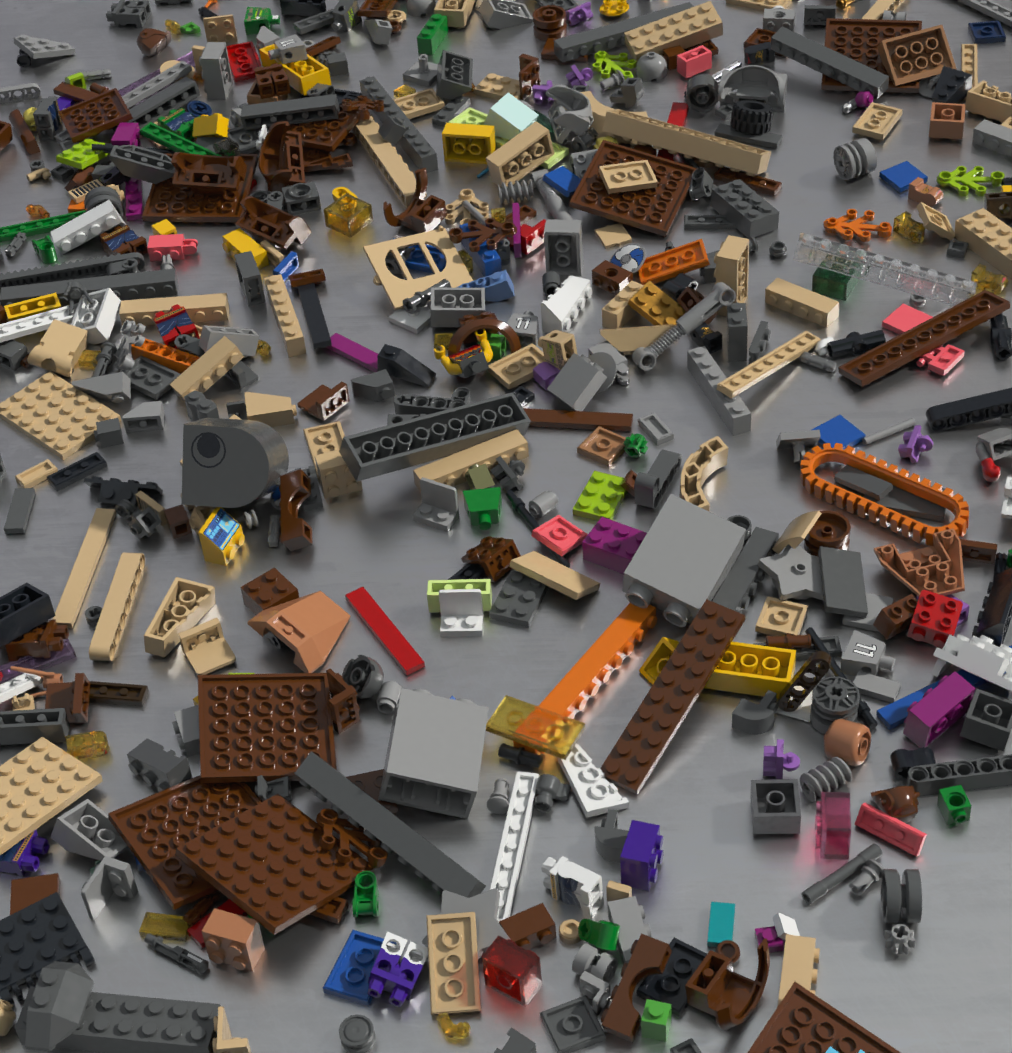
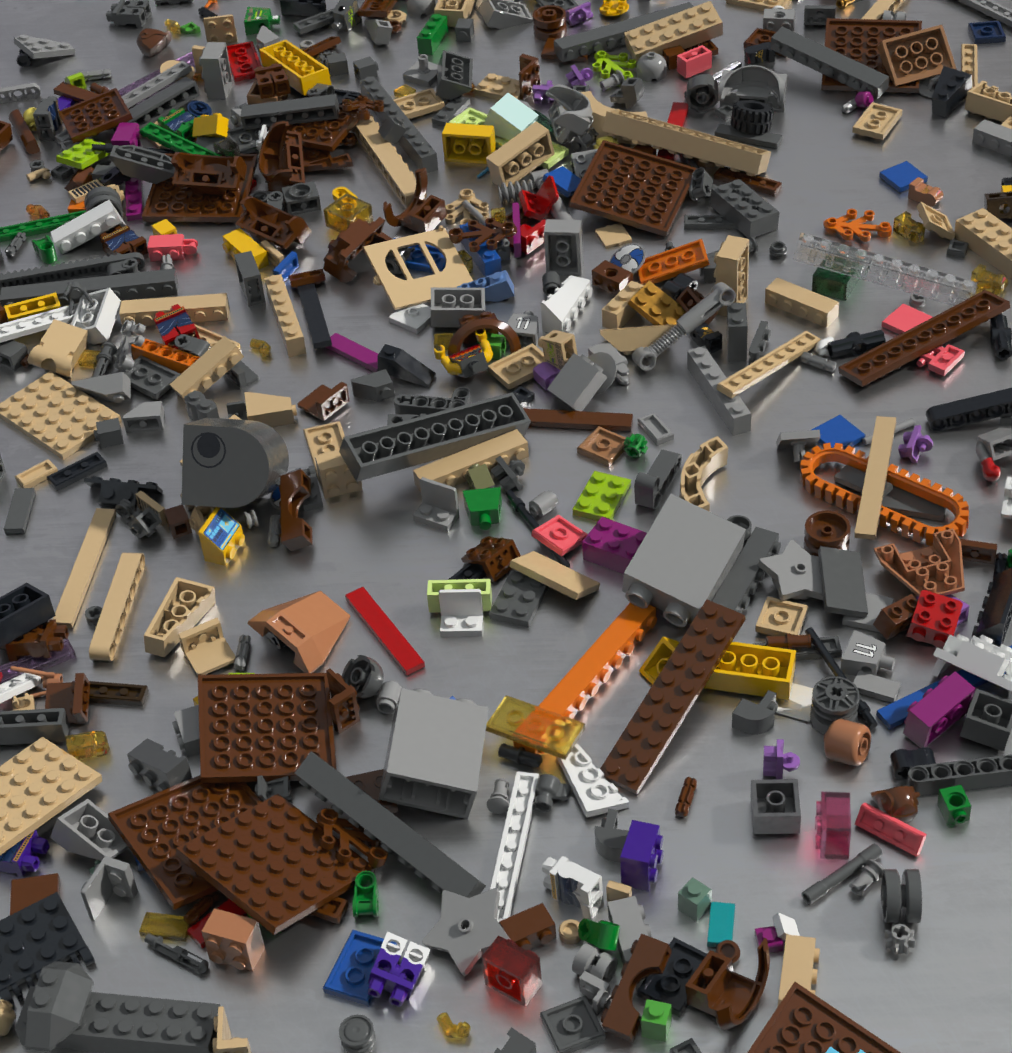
light grey brick [199,325,260,358] -> none
reddish brown brick [240,567,299,615] -> none
light grey torso [268,34,308,64] -> none
dark grey pin [403,279,451,314] -> none
tan tile [426,912,481,1016] -> none
tan plate [599,160,658,194] -> none
reddish brown tile [621,470,637,497] -> none
tan slope [772,511,822,554] -> none
dark brown beam [778,651,831,712] -> none
light grey piece [800,757,852,802] -> none
light grey wheel [833,138,877,180] -> none
nougat brick [929,102,966,140] -> none
lime plant [936,166,1005,196] -> none
none -> light grey axle [233,634,251,671]
none -> reddish brown piece [323,217,393,283]
none -> dark grey brick [353,57,379,81]
none -> dark grey brick [455,18,474,42]
none -> red bracket [518,175,559,221]
none -> reddish brown axle [675,777,697,818]
none -> sand green brick [678,877,712,922]
none -> tan tile [854,416,896,540]

